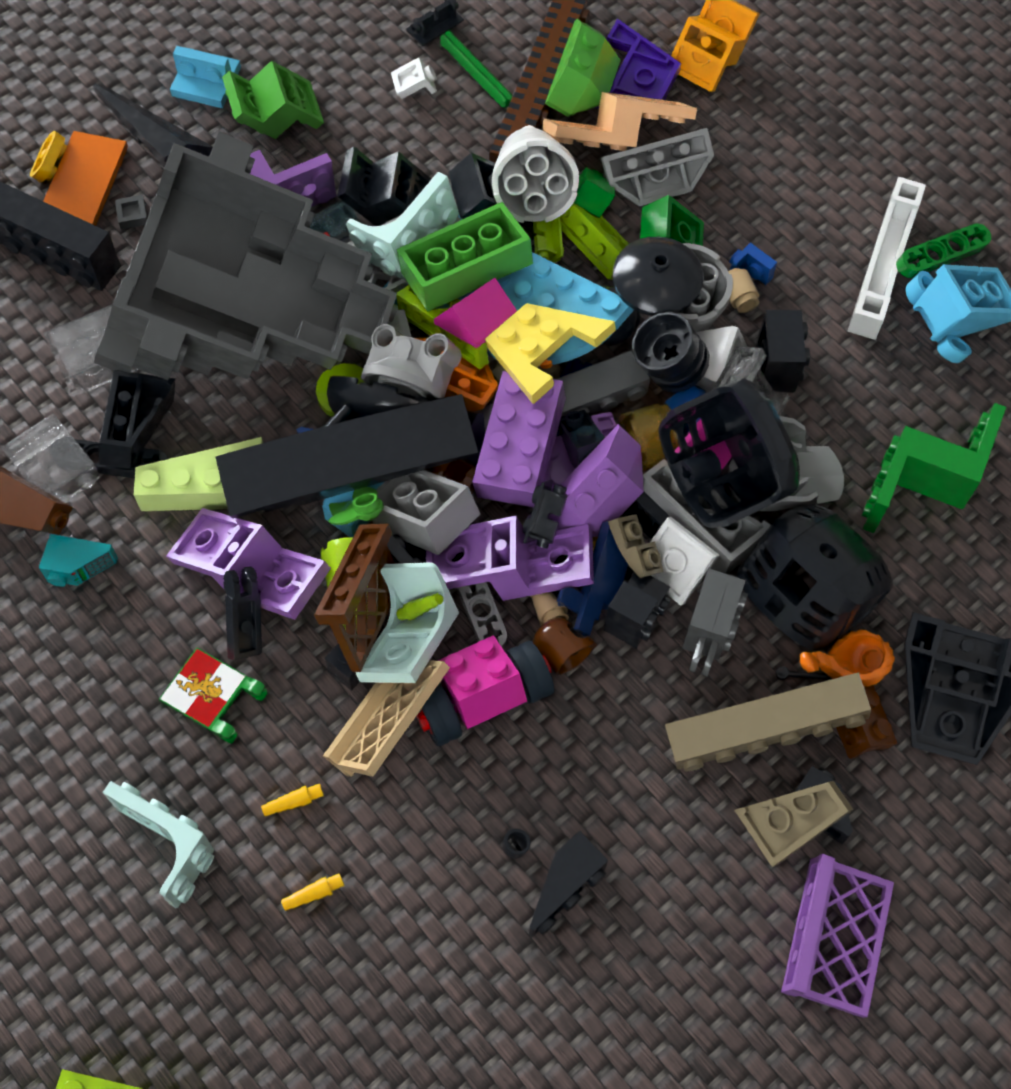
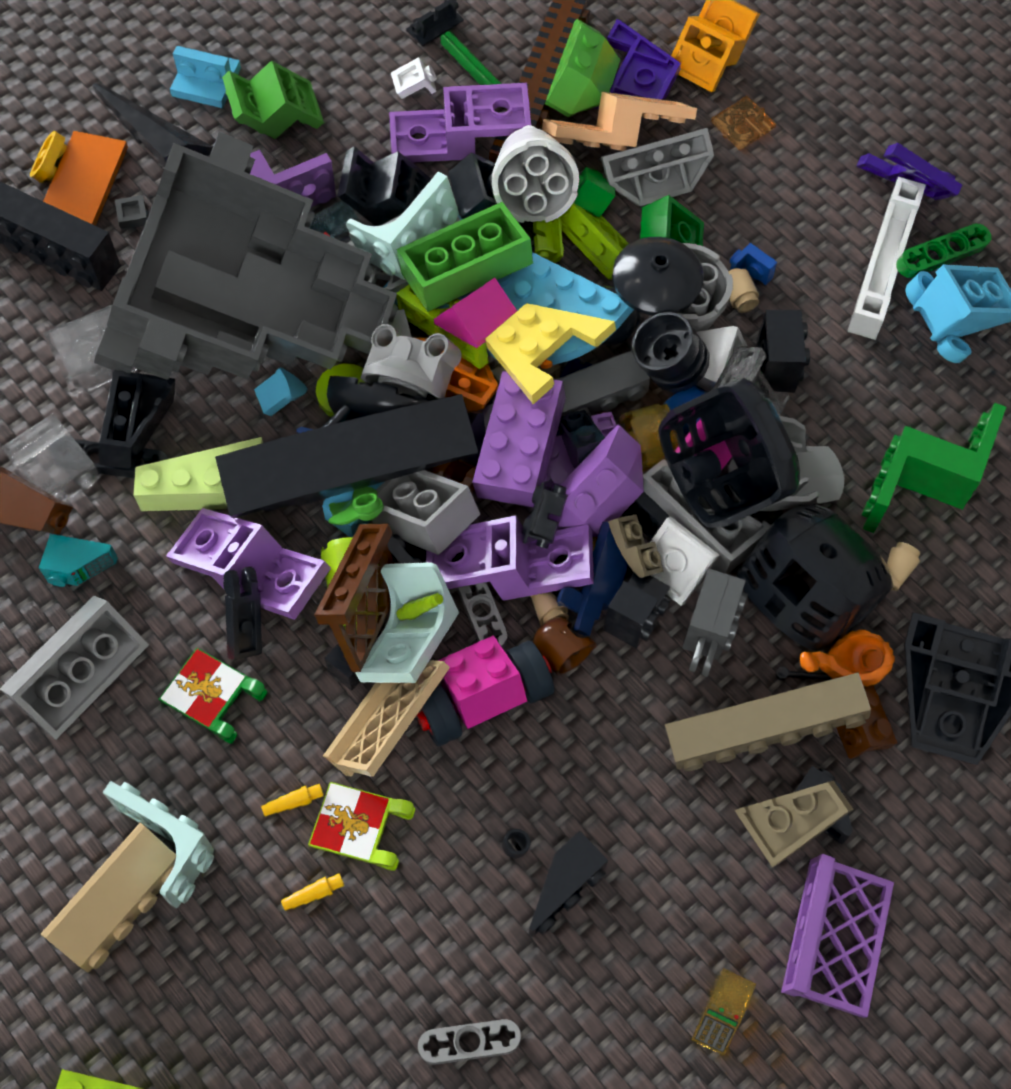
none -> light grey slope [0,596,149,740]
none -> tan slope [41,822,176,973]
none -> medium azure tile [254,367,307,416]
none -> flag [308,782,415,871]
none -> medium lavender bracket [389,83,531,162]
none -> light grey beam [418,1019,521,1065]
none -> clear yellow slope [691,968,756,1056]
none -> clear orange piece [711,96,777,150]
none -> dark purple wing [856,143,962,200]
none -> tan cone [887,542,921,591]

